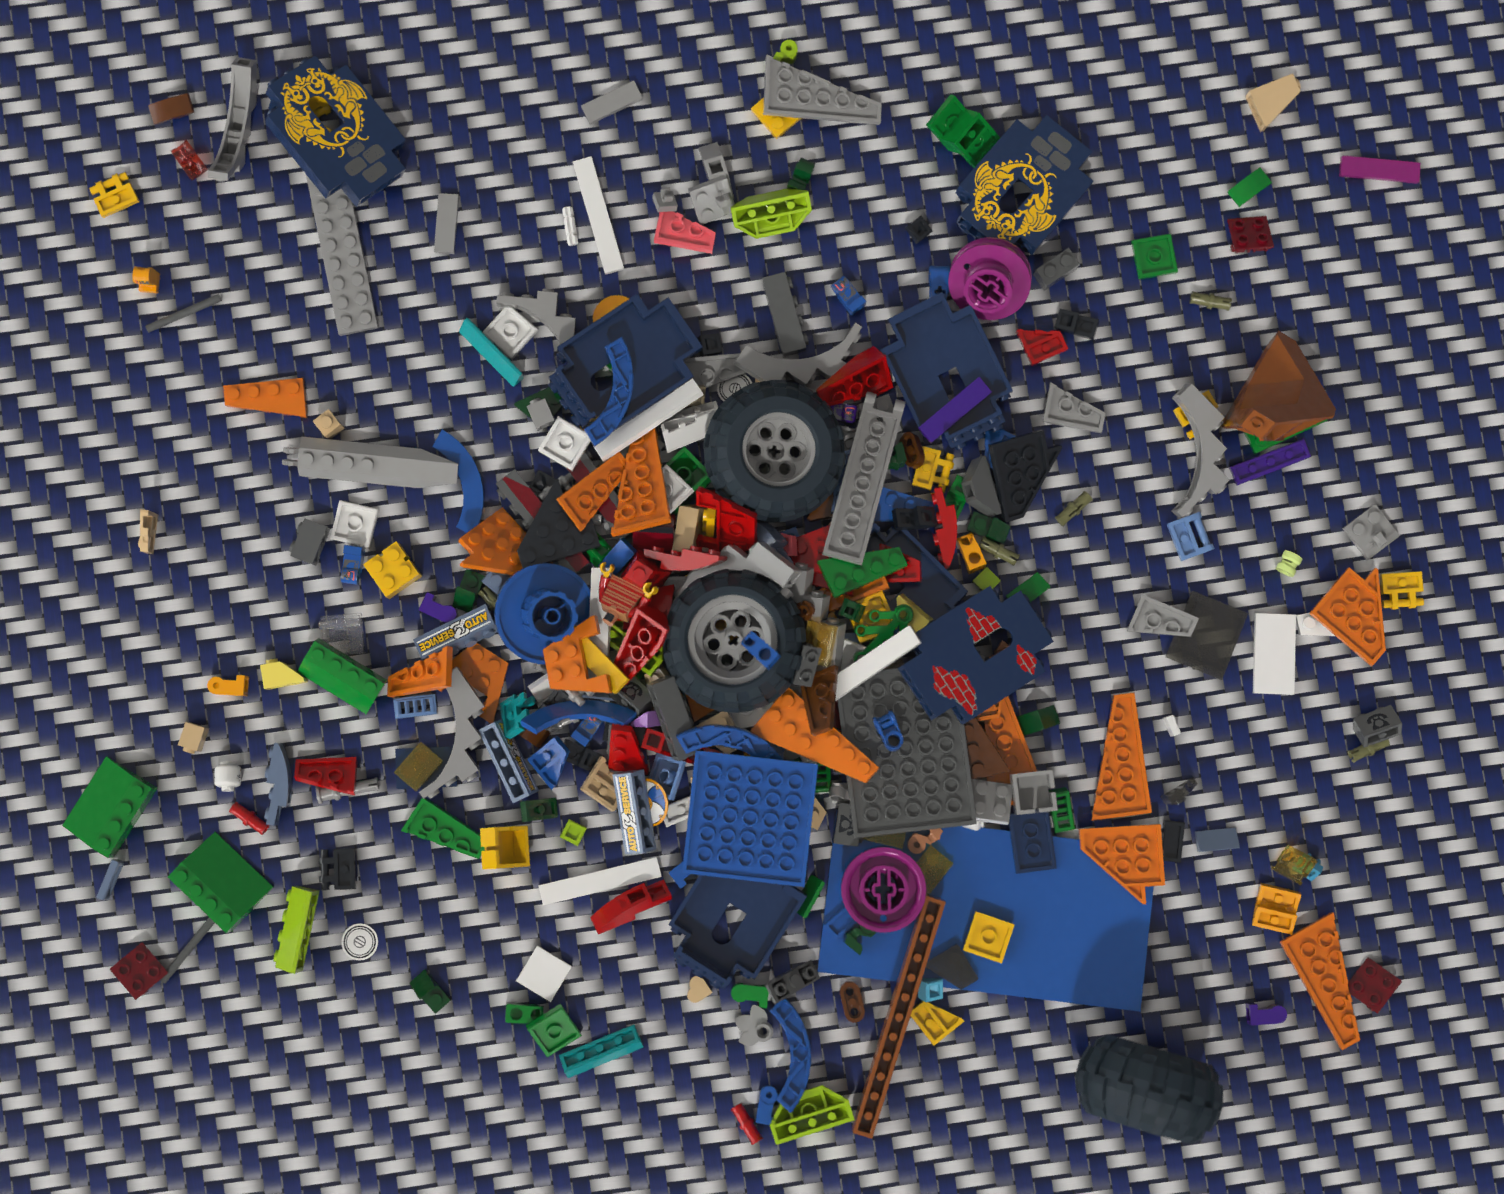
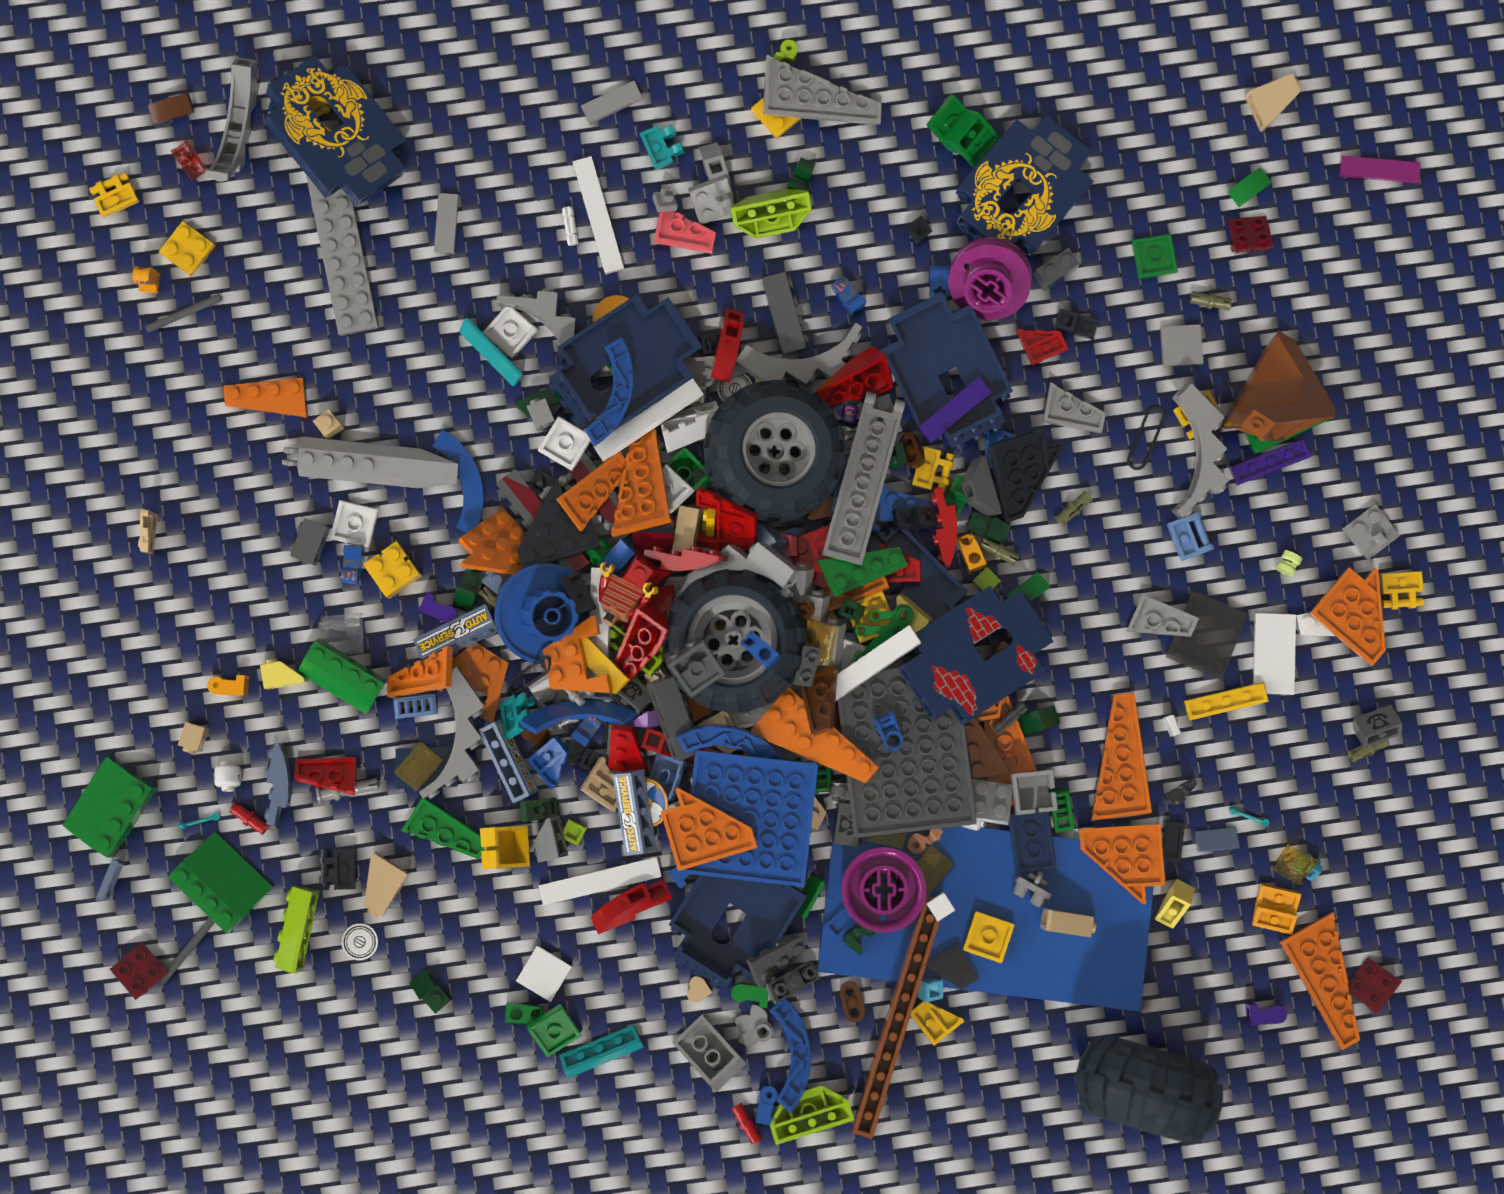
none -> yellow plate [159,221,215,277]
none -> teal hinge [178,813,221,830]
none -> tan slope [364,853,410,917]
none -> black piece [509,656,551,694]
none -> slope [534,816,568,863]
none -> black hinge [559,570,597,617]
none -> teal plate [640,125,684,170]
none -> orange wing [661,788,758,871]
none -> dark grey plate [666,637,725,697]
none -> light grey slope [672,1015,747,1092]
none -> red slope [711,308,745,382]
none -> dark grey wing [746,933,805,988]
none -> white tile [926,892,955,921]
none -> dark grey axle [993,702,1028,734]
none -> light grey hips [1013,871,1052,908]
none -> tan slope [1040,908,1097,937]
none -> black piece [1127,406,1166,470]
none -> light yellow slope [1155,879,1195,929]
none -> light grey tile [1160,324,1203,367]
none -> yellow tile [1184,682,1269,720]
none -> teal hinge [1229,806,1269,827]

